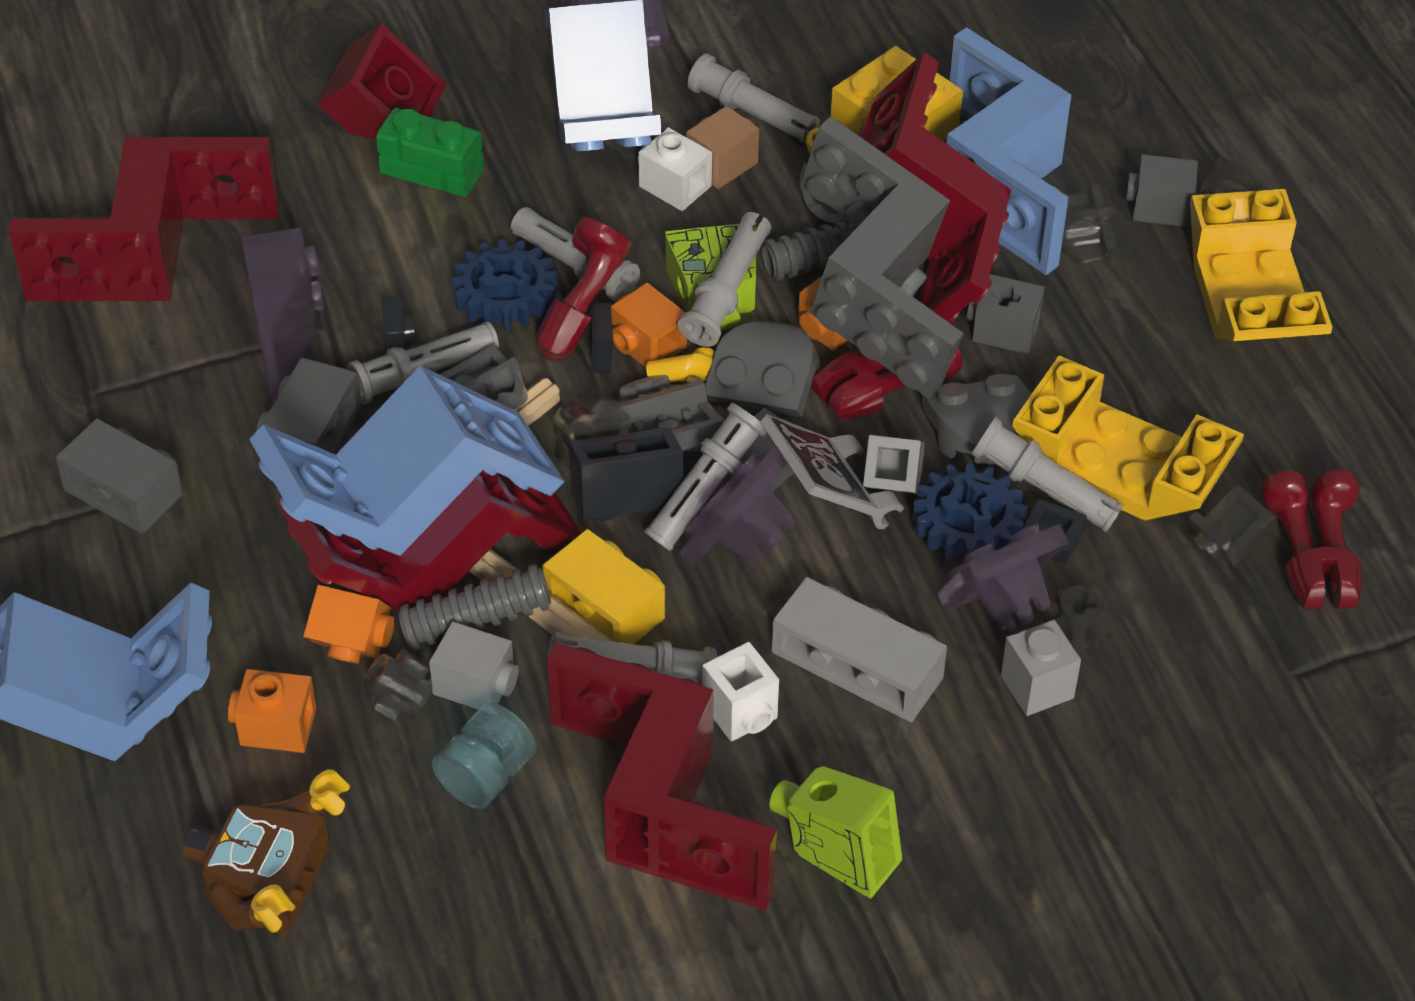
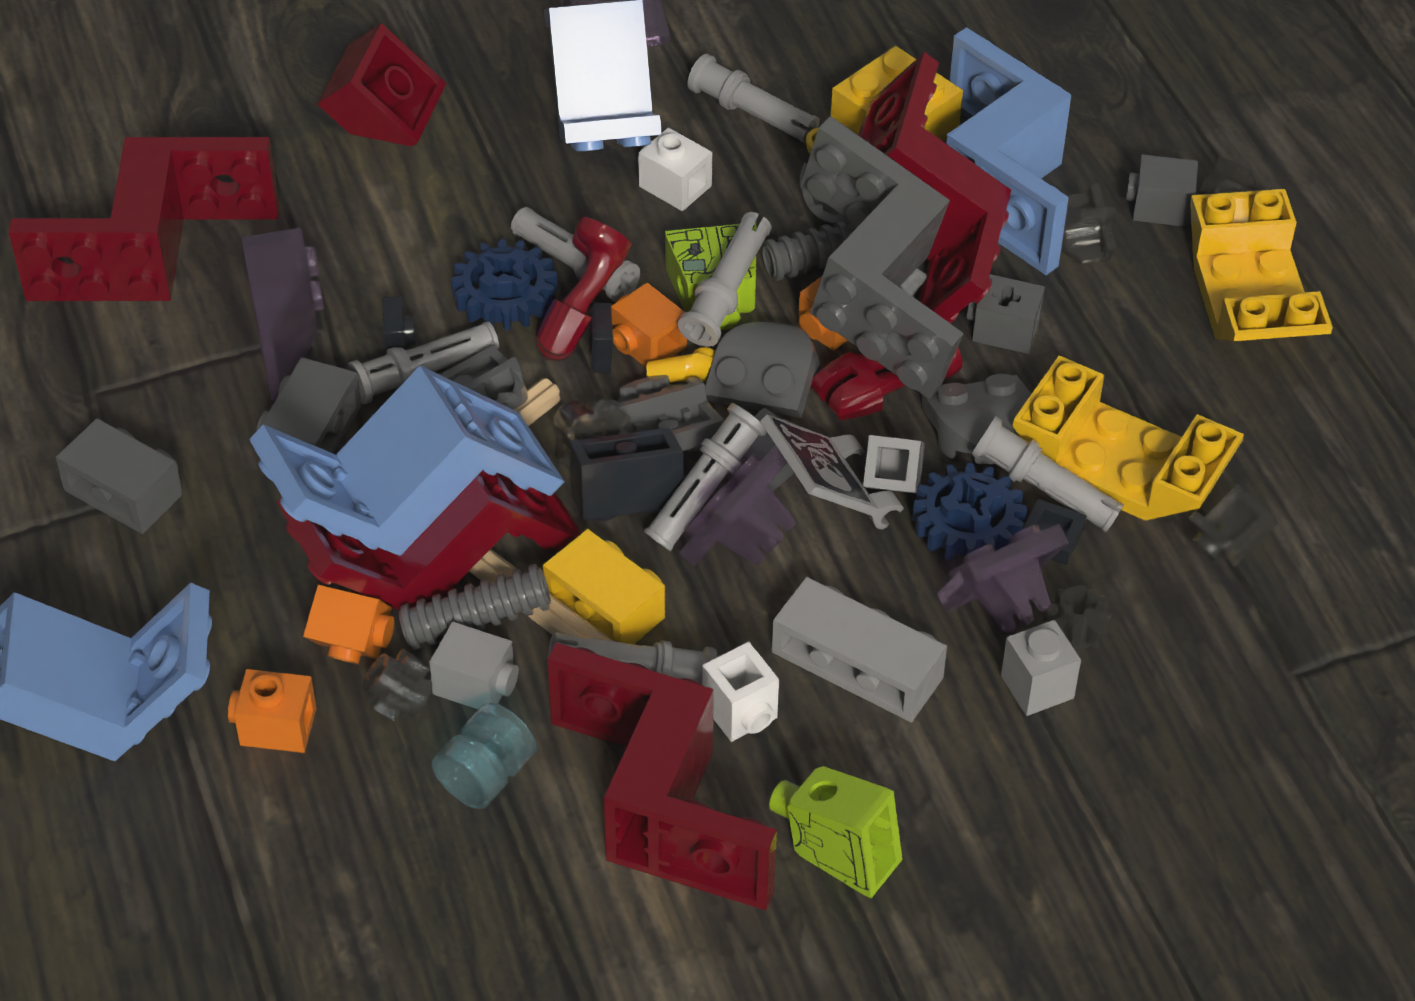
reddish brown torso [183,770,350,936] -> none
green brick [376,108,484,197] -> none
medium nougat brick [686,106,759,189] -> none
dark red piece [1261,469,1362,610] -> none

